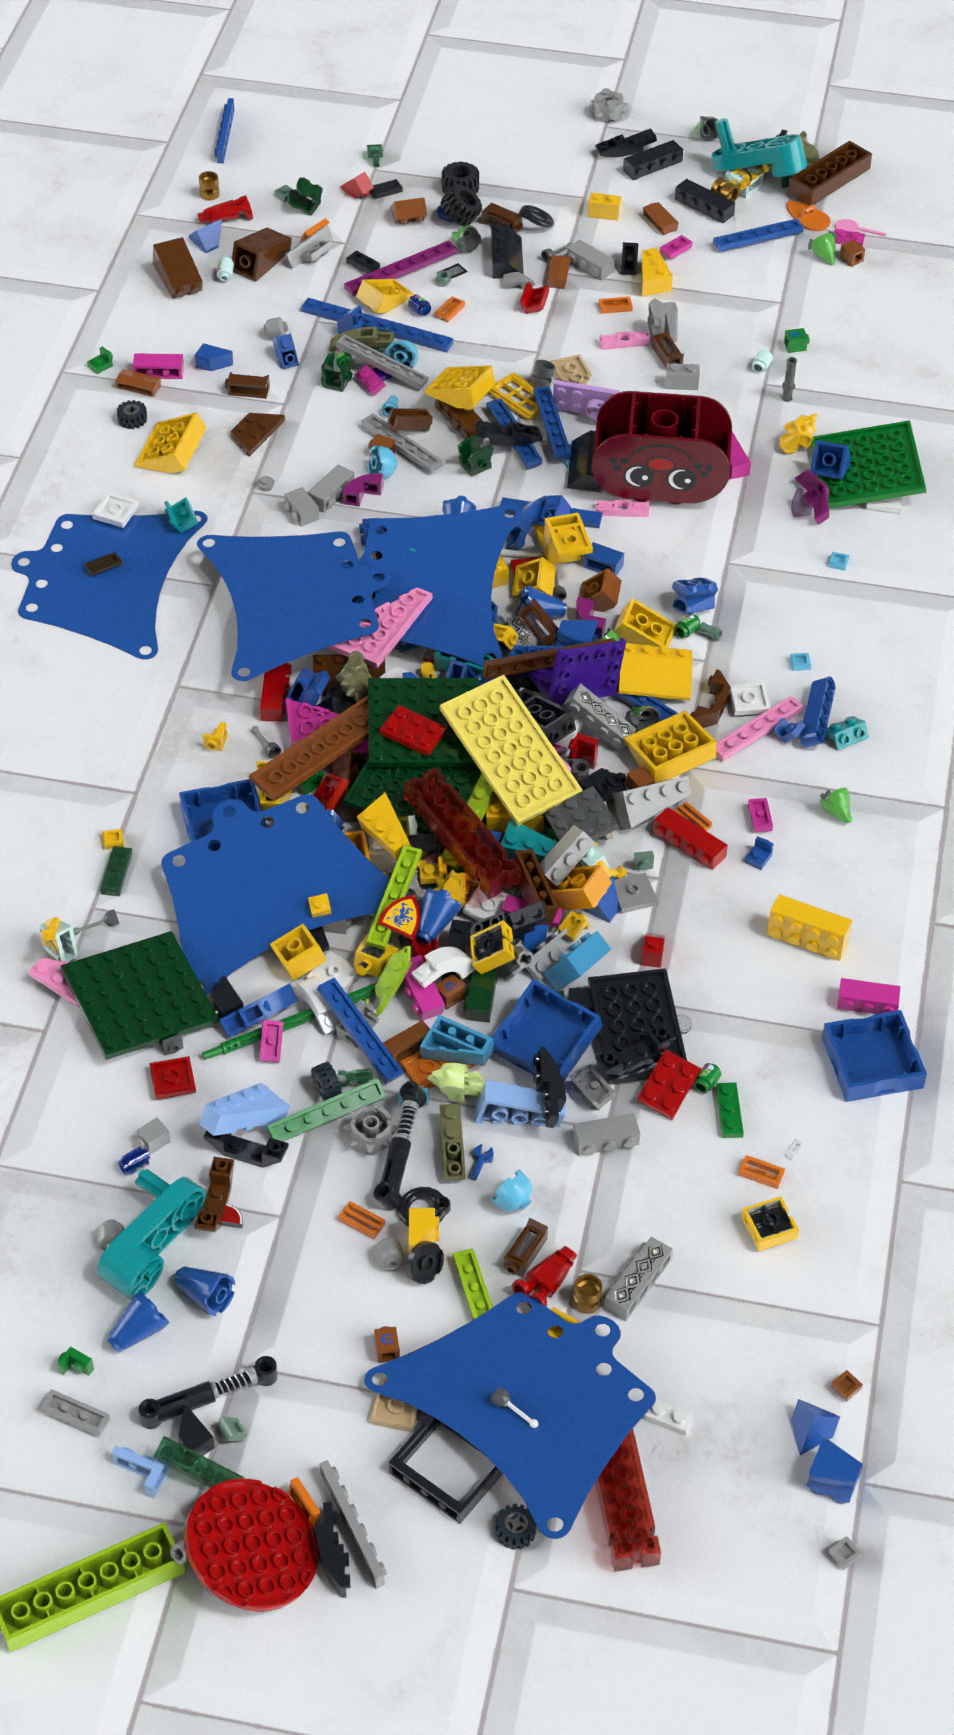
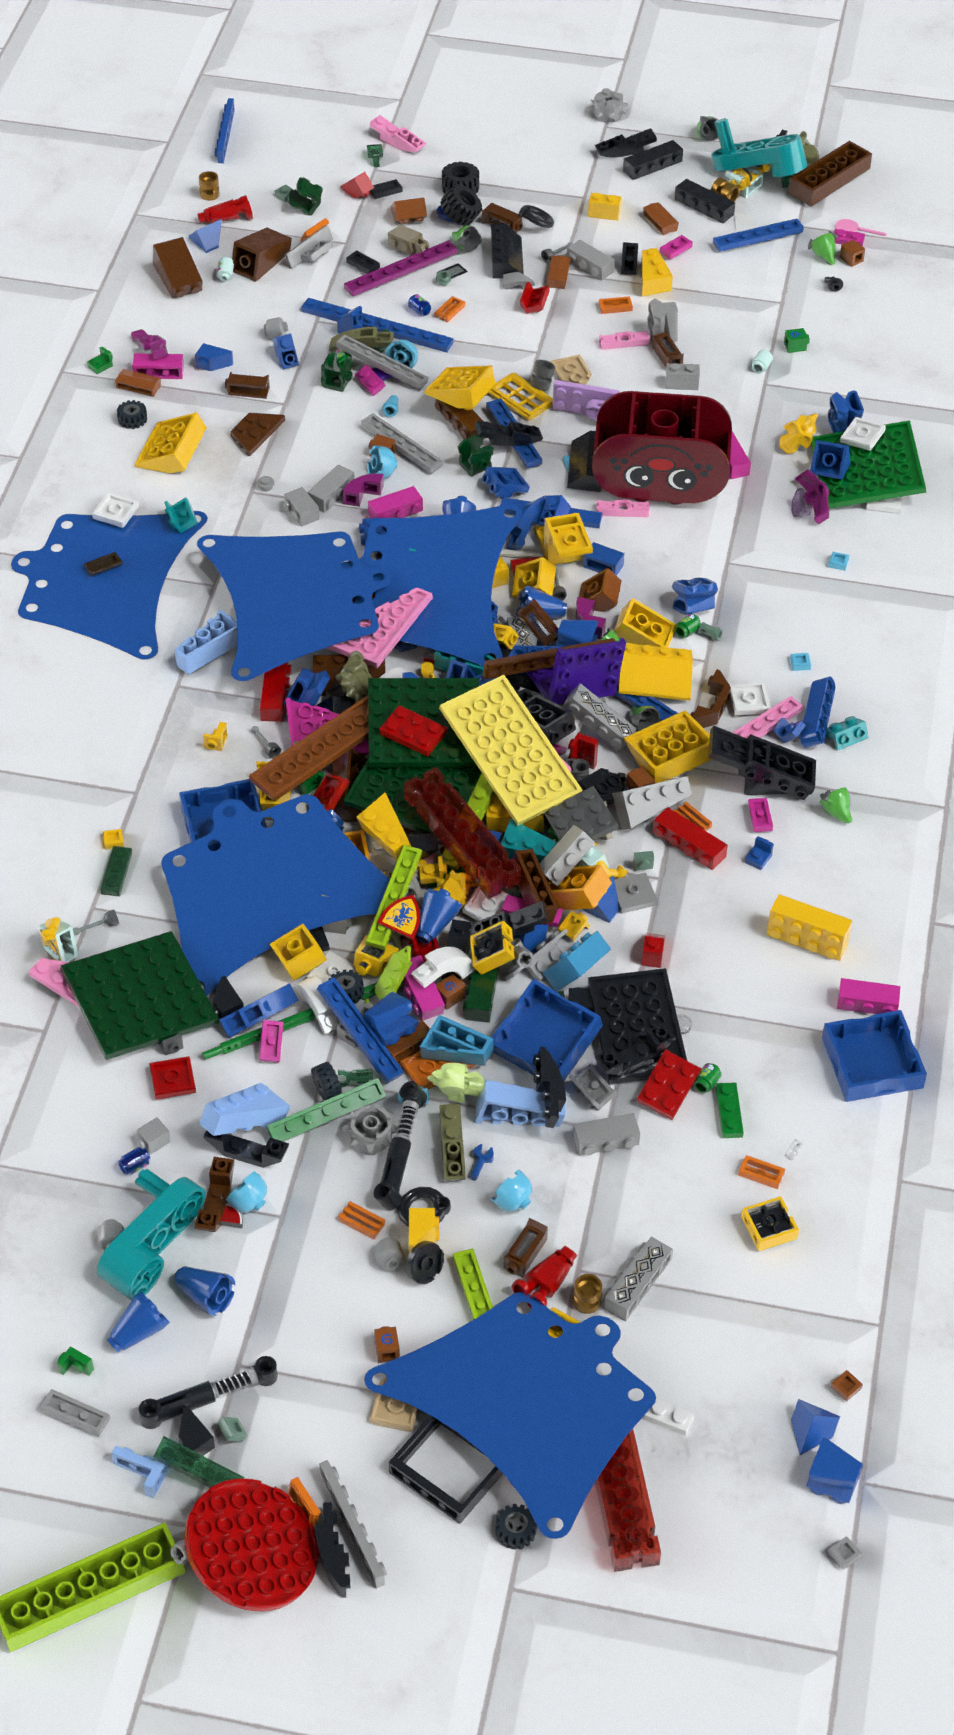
yellow plate [308,893,332,918] -> none
yellow slope [356,279,415,314] -> none
reddish brown window [387,408,433,433] -> none
sand green plate [399,815,418,836] -> none
hinge [491,1387,538,1428] -> none
blue plate [533,386,572,460] -> none
dark grey pin [782,357,797,402] -> none
orange shield [787,200,831,231] -> none
none -> magenta plate [131,329,168,360]
none -> light blue wedge [174,609,238,674]
none -> medium azure cylinder [226,1171,267,1213]
none -> black wheel [328,970,364,1004]
none -> blue piece [364,992,419,1046]
none -> dark pink brick [368,486,423,518]
none -> bright pink slope [370,115,426,152]
none -> dark tan brick [388,225,429,255]
none -> blue plate [482,467,530,498]
none -> black wedge [708,726,816,800]
none -> black plate [824,276,843,292]
none -> blue piece [828,390,864,433]
none -> white plate [840,417,886,451]

